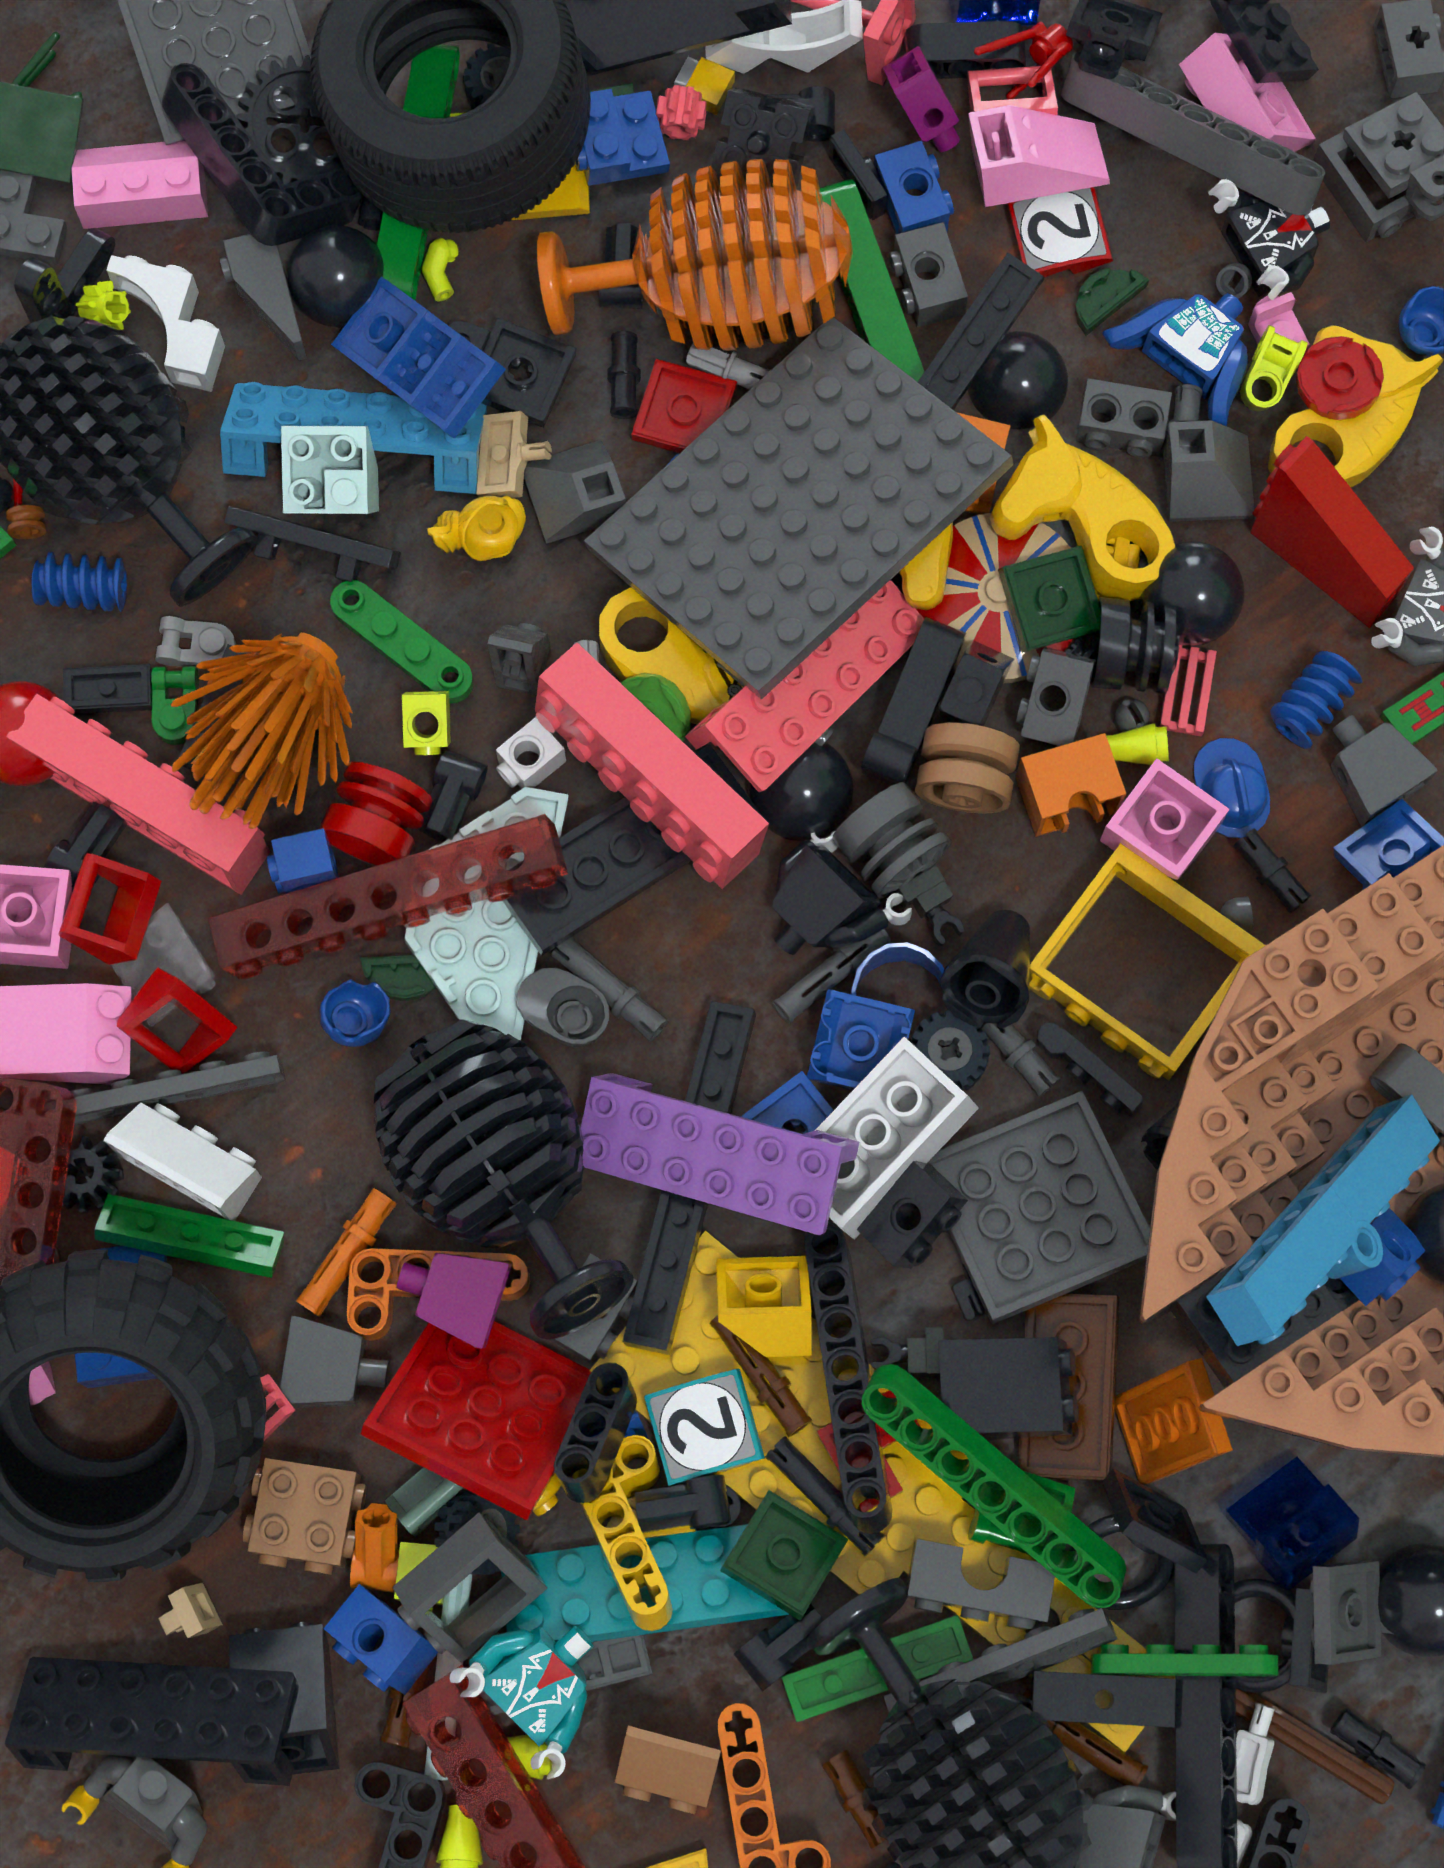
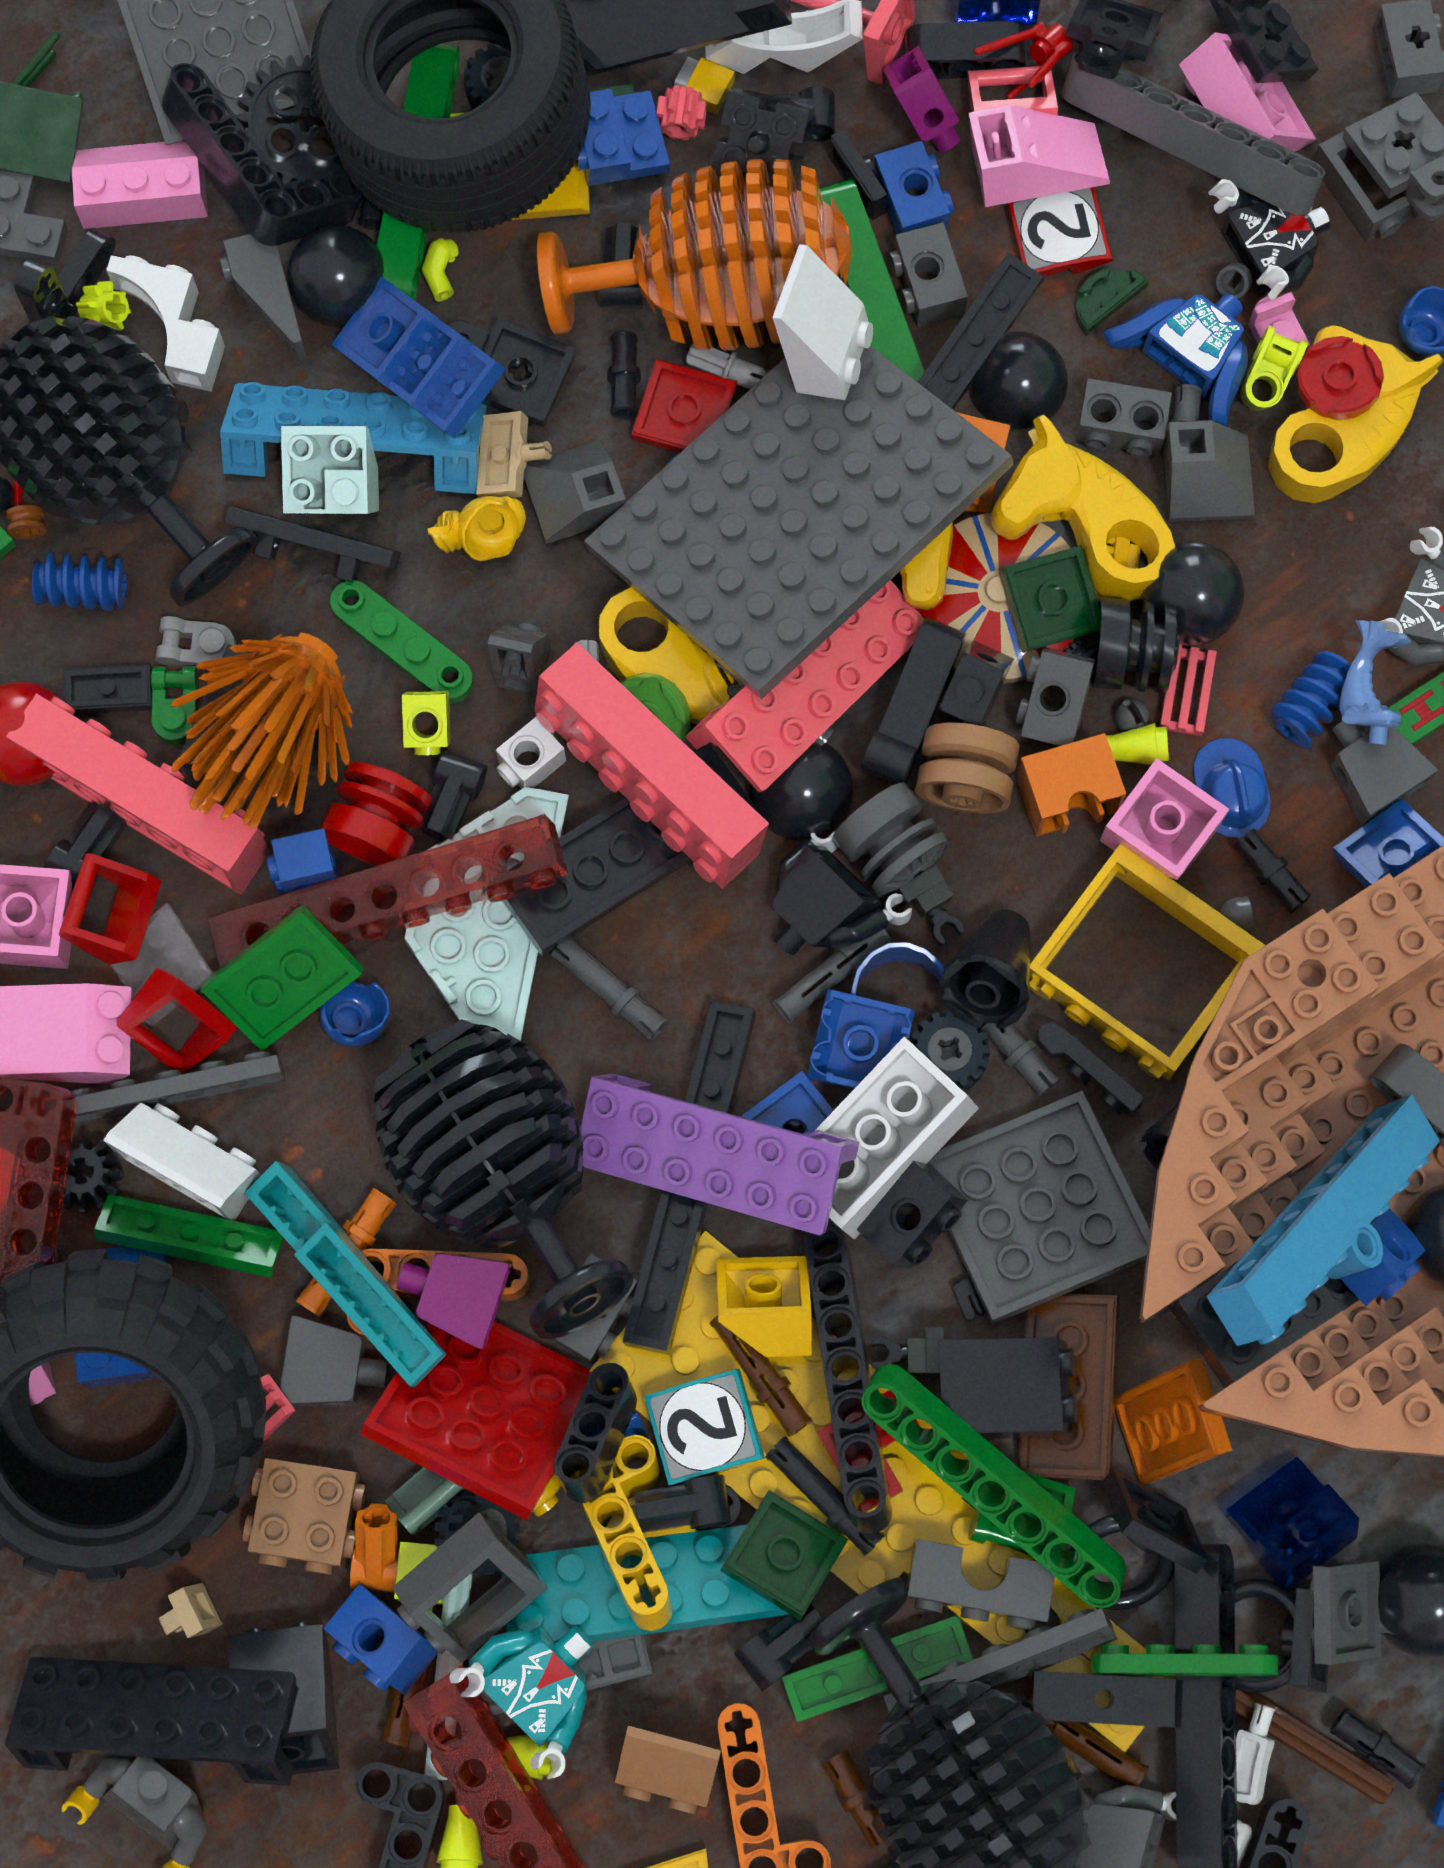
dark green tile [360,955,436,1001] -> none
dark grey cap [516,968,609,1048] -> none
red slope [1250,436,1414,628] -> none
none -> green plate [201,904,363,1052]
none -> teal slope [245,1161,447,1387]
none -> white slope [772,244,873,400]
none -> medium blue animal [1340,620,1411,745]

